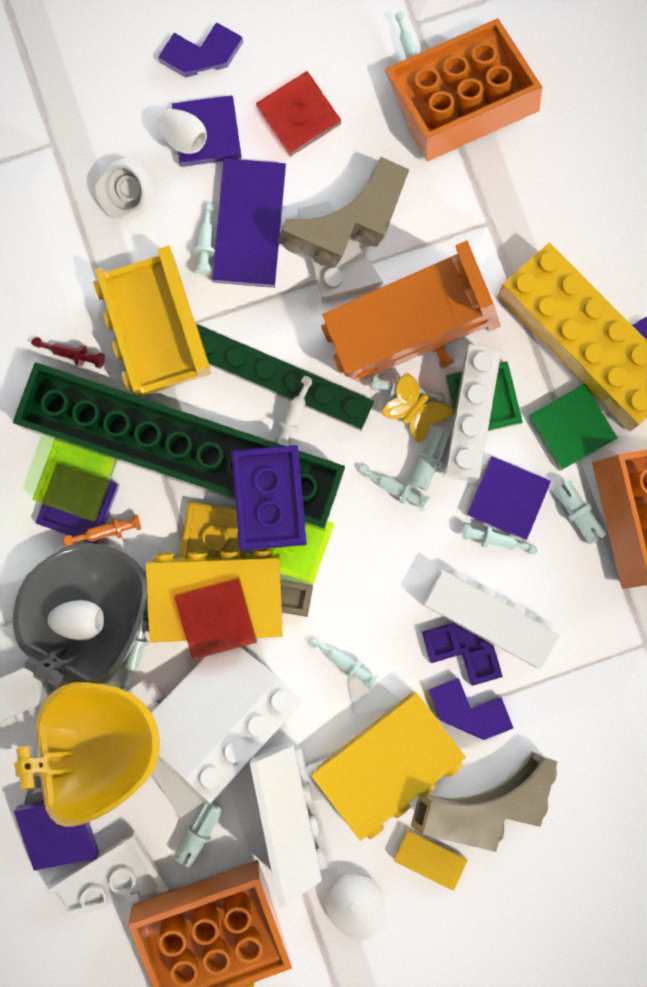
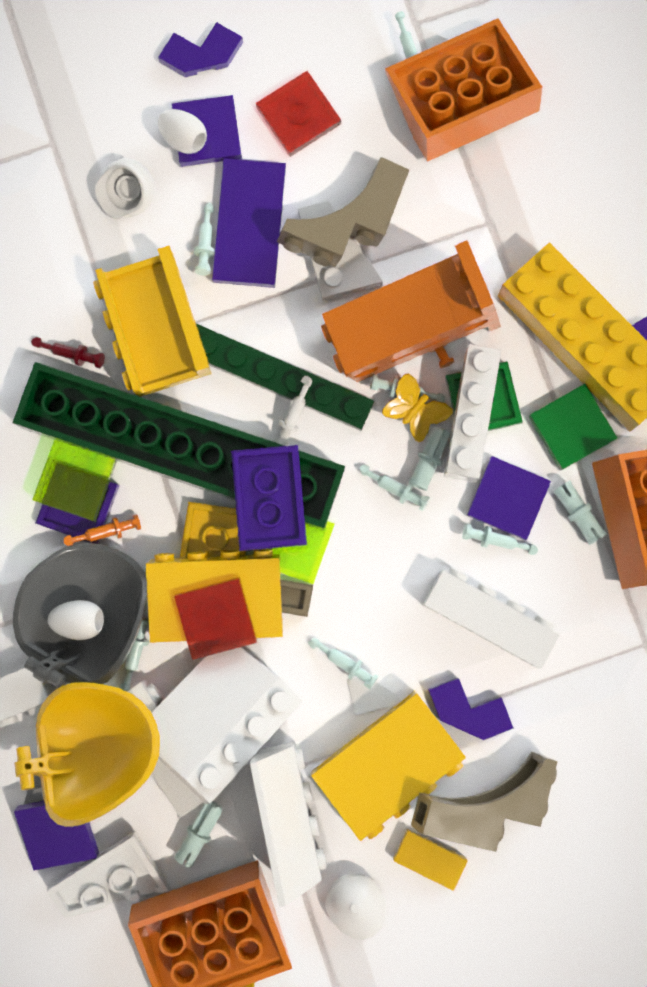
dark purple tile [421,623,503,686] -> none

